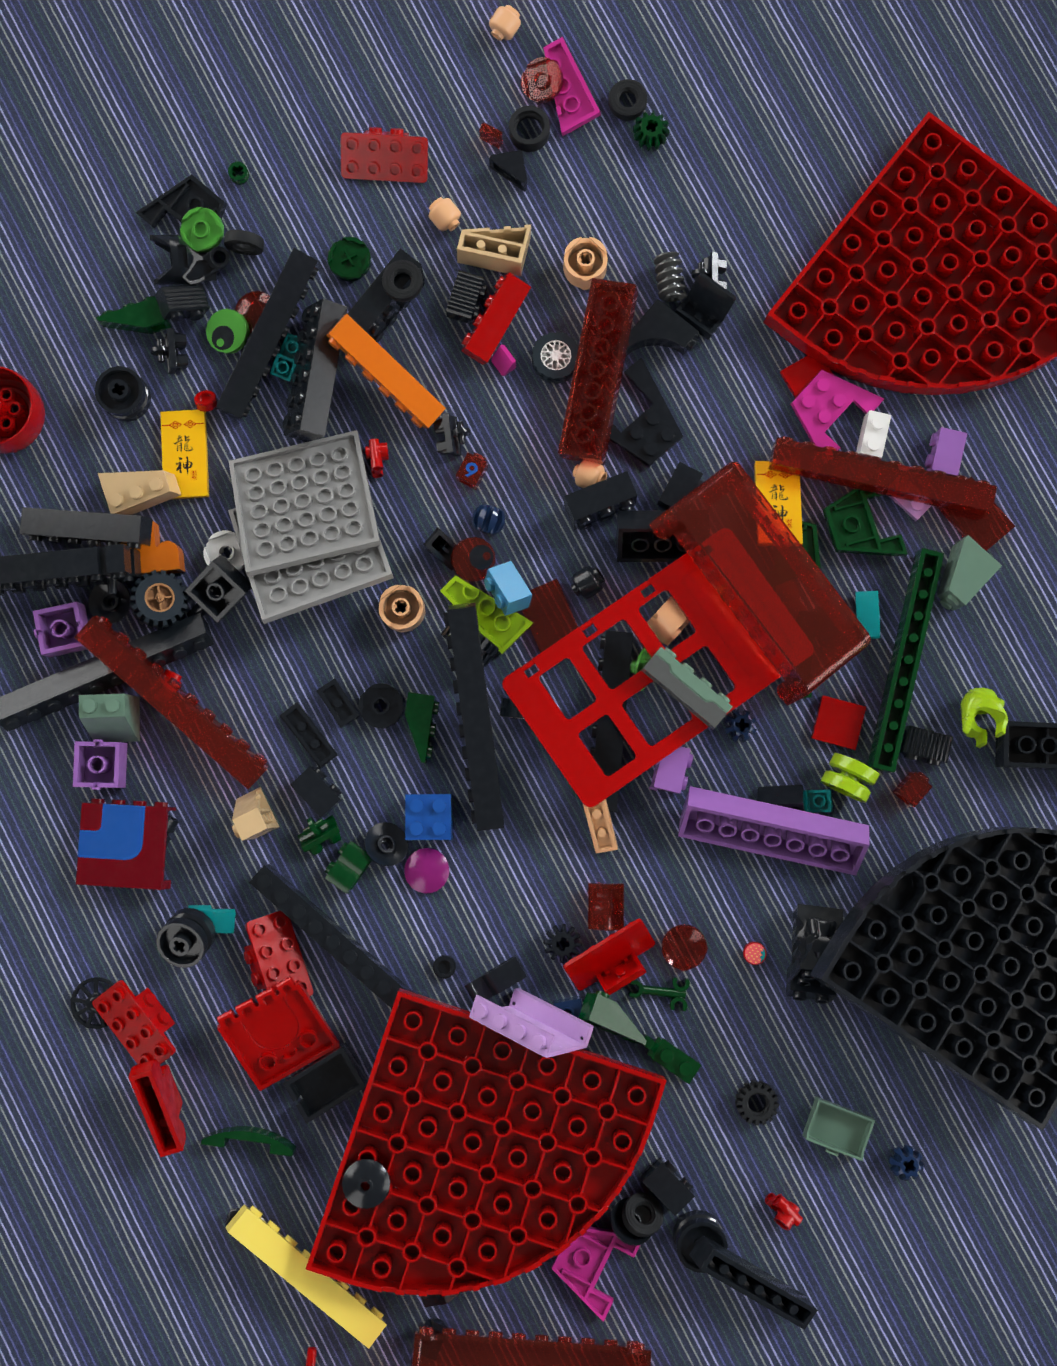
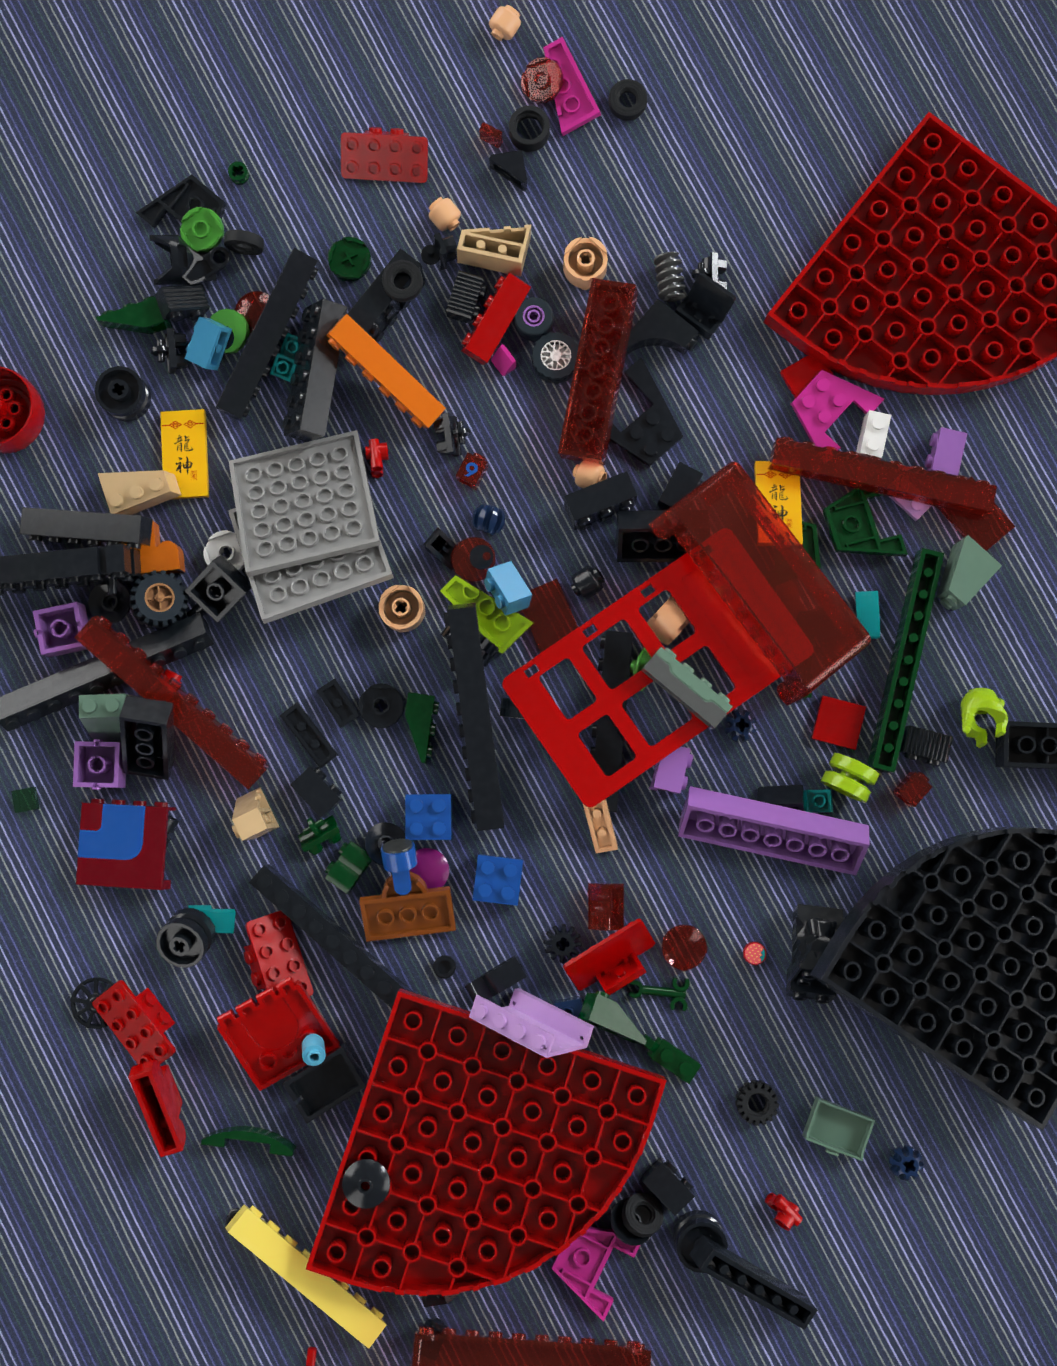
red tile [194,390,218,412] -> none
dark green gear [633,111,670,151] -> none
none -> clear green tile [11,787,40,813]
none -> black brick [119,695,175,780]
none -> dark azure brick [185,317,232,371]
none -> medium azure brick [301,1034,326,1066]
none -> dark orange plate [359,839,456,942]
none -> black hips [421,233,457,271]
none -> blue brick [473,854,523,906]
none -> black wheel [514,297,554,341]

